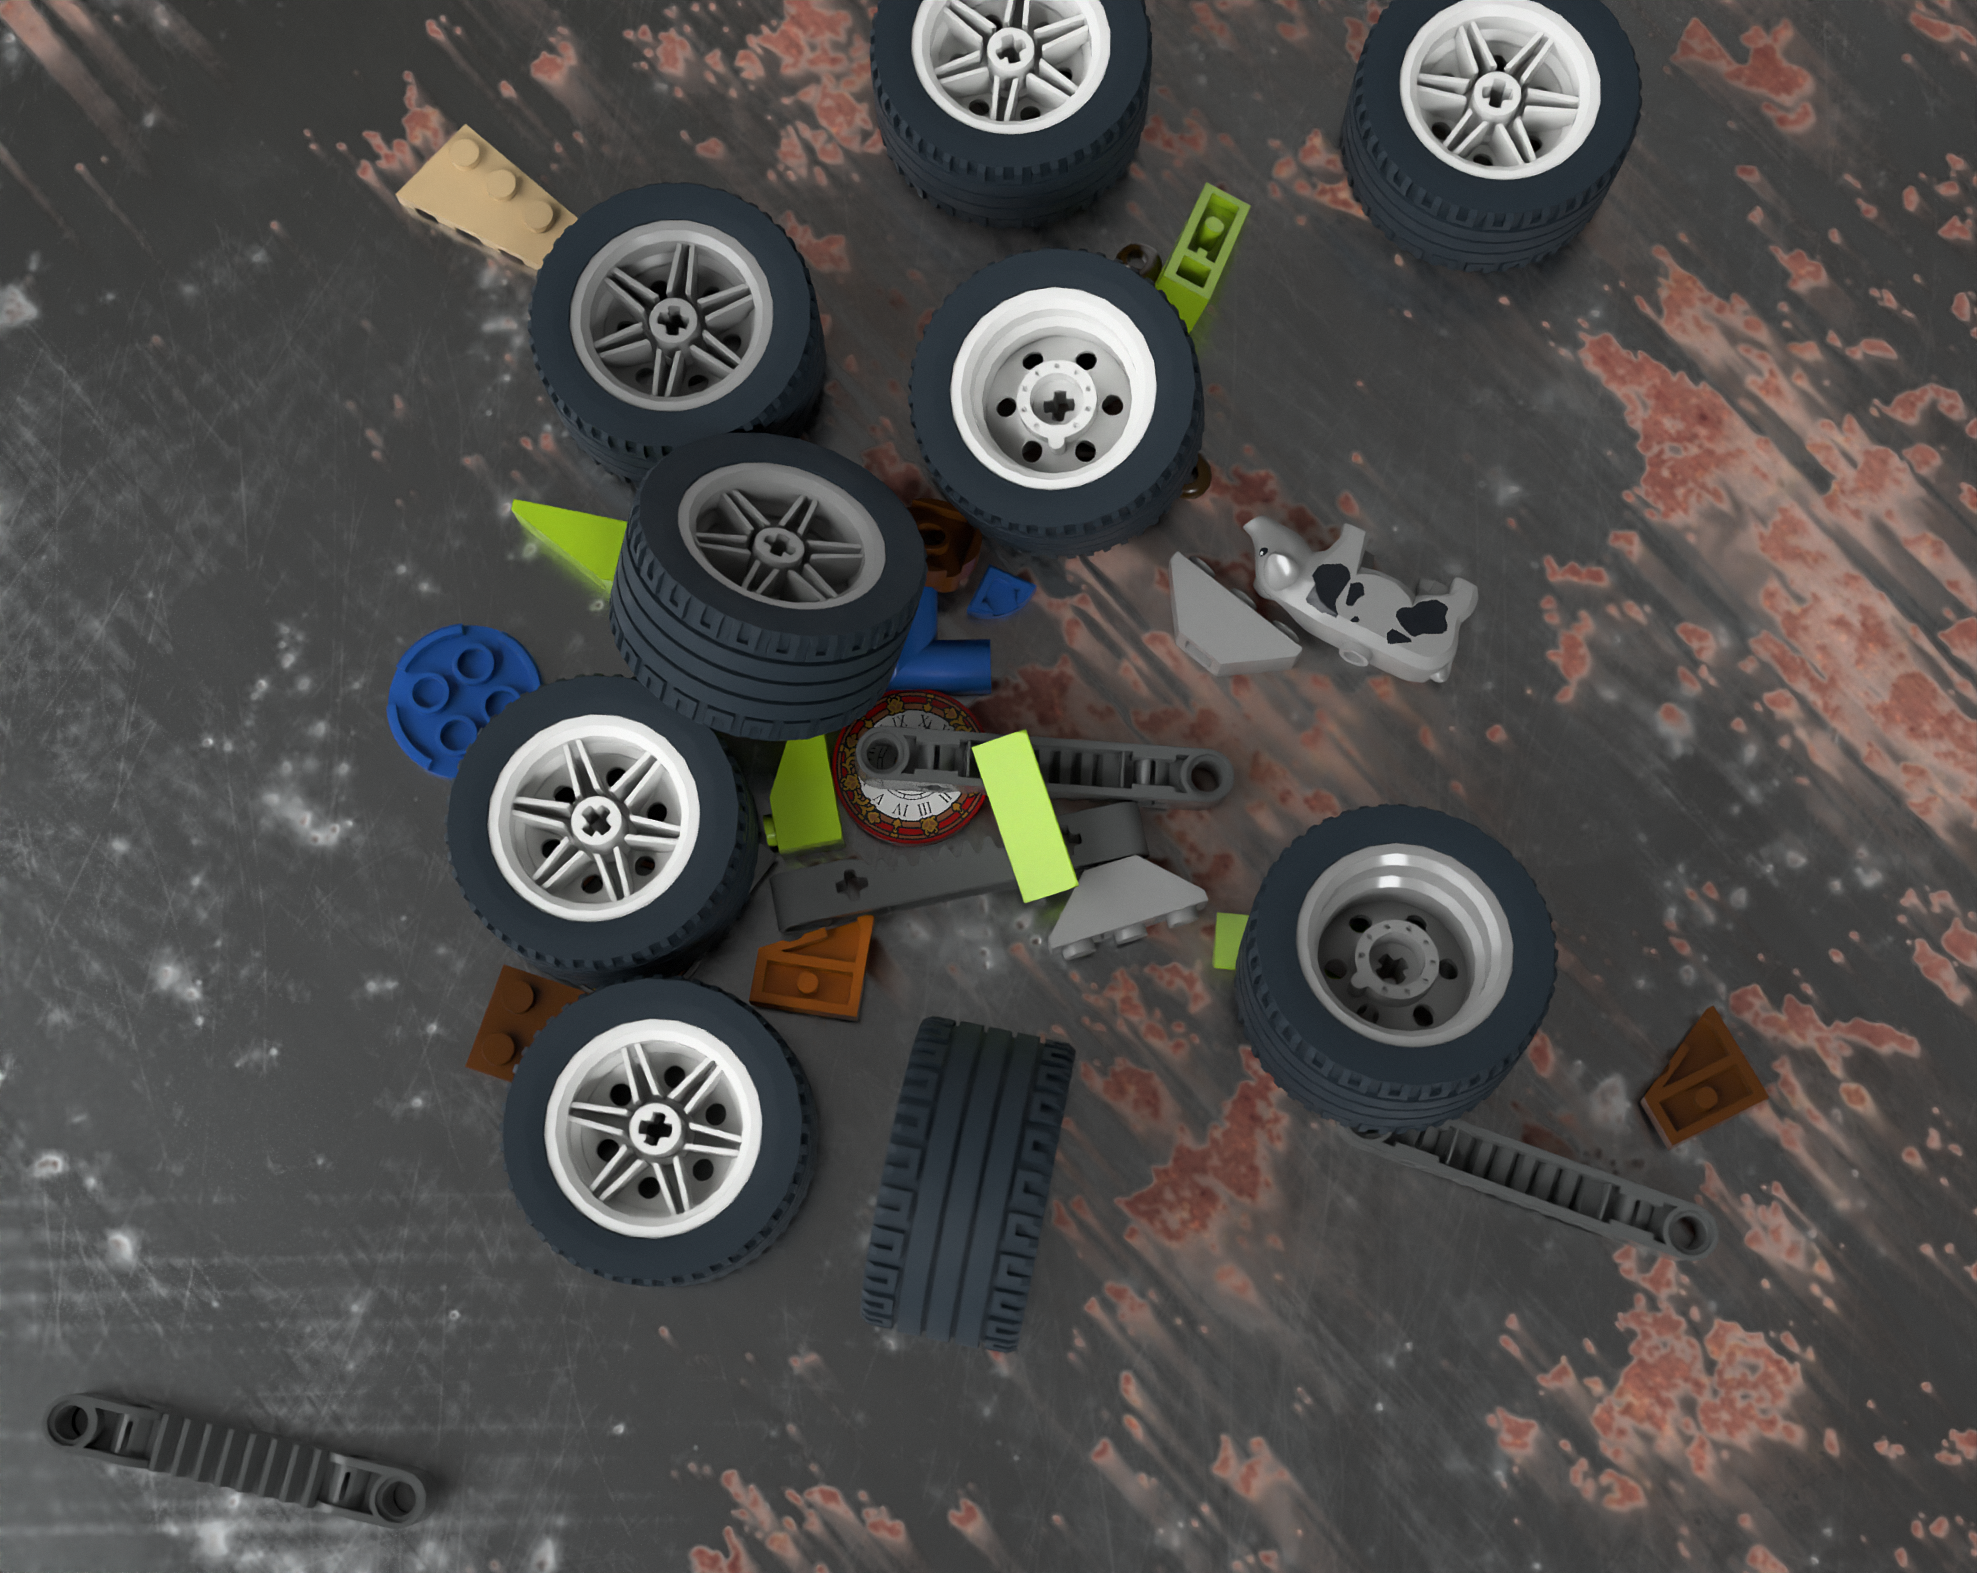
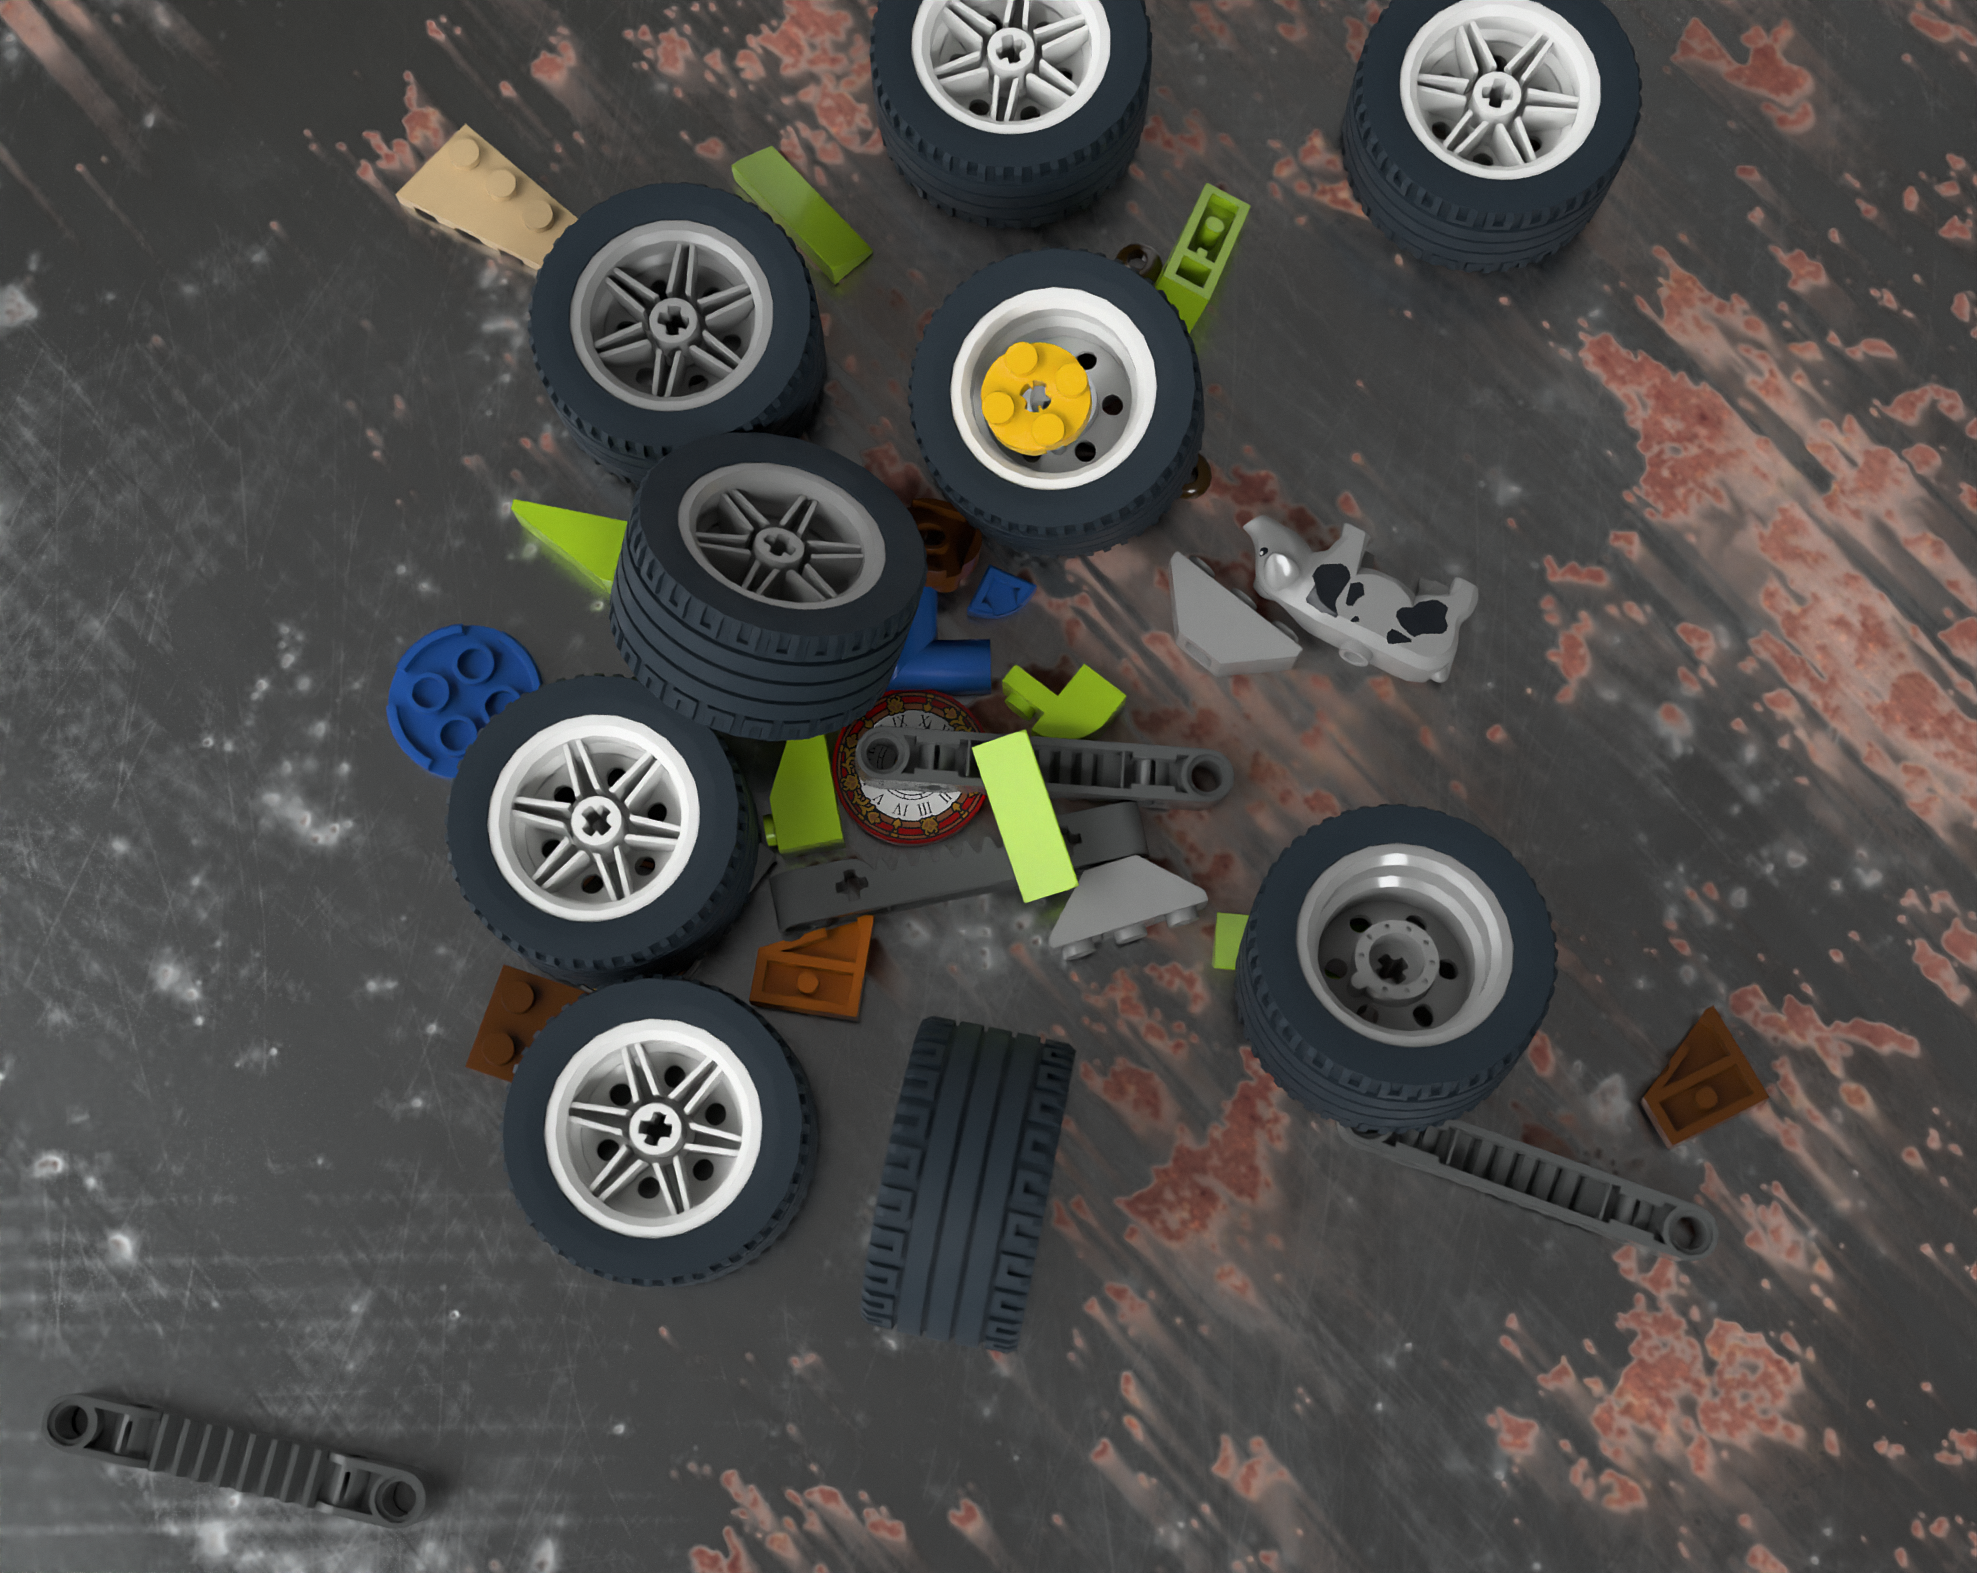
none -> lime slope [731,145,873,285]
none -> yellow plate [981,342,1093,456]
none -> lime brick [1002,663,1127,741]

